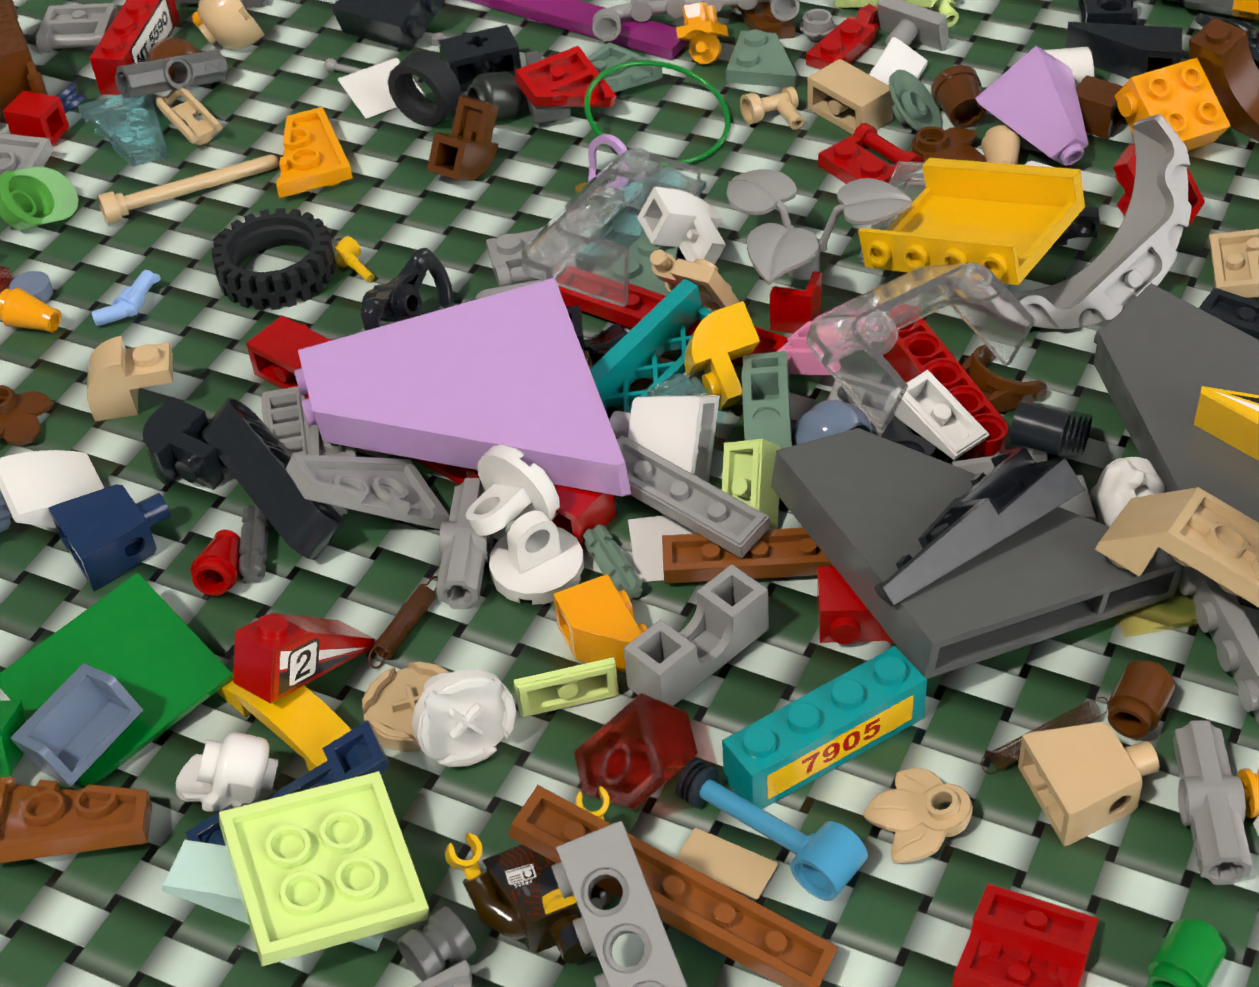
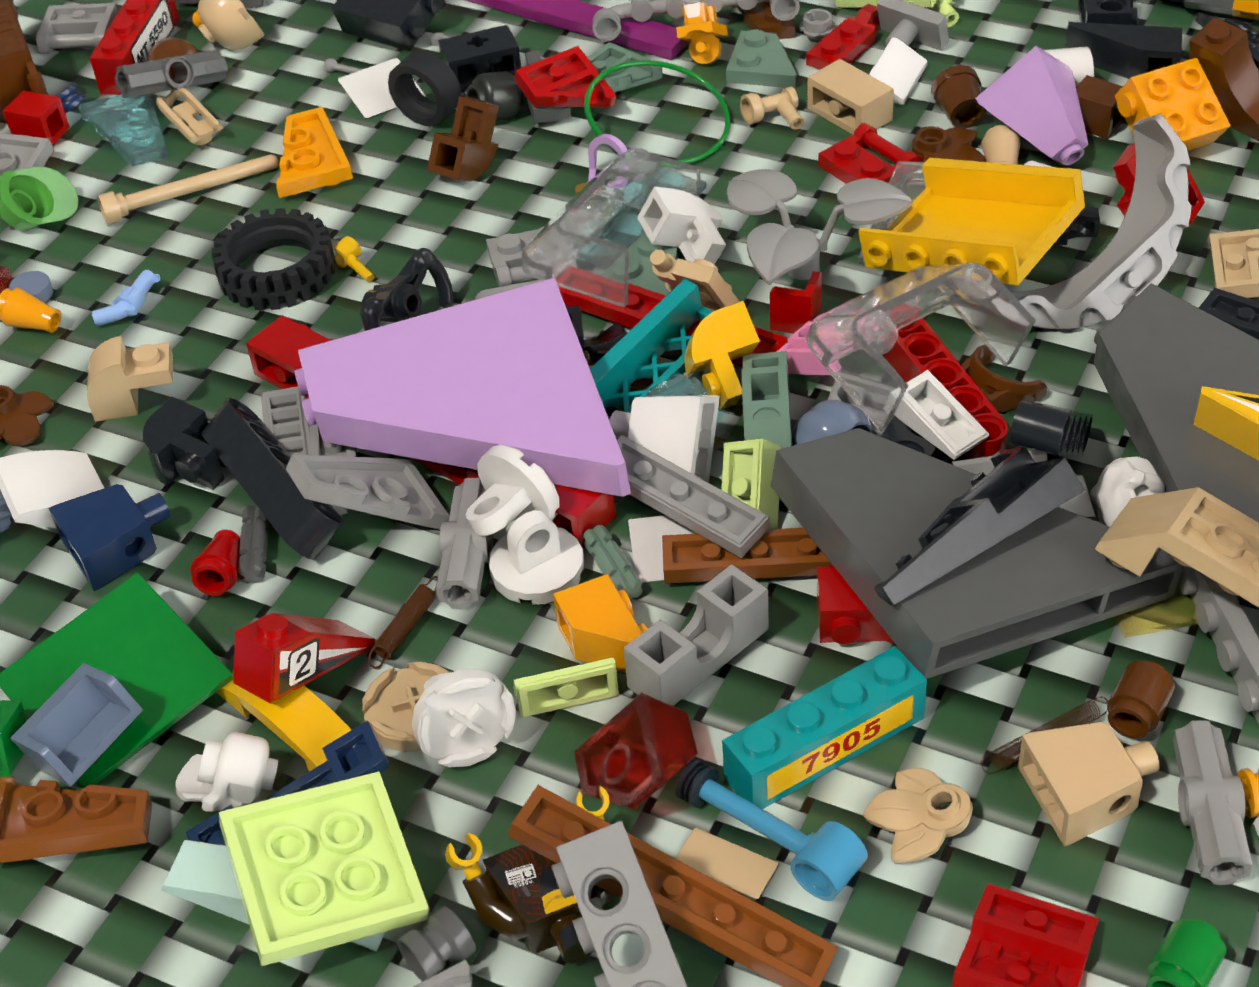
sand green dish [889,69,942,132] -> none

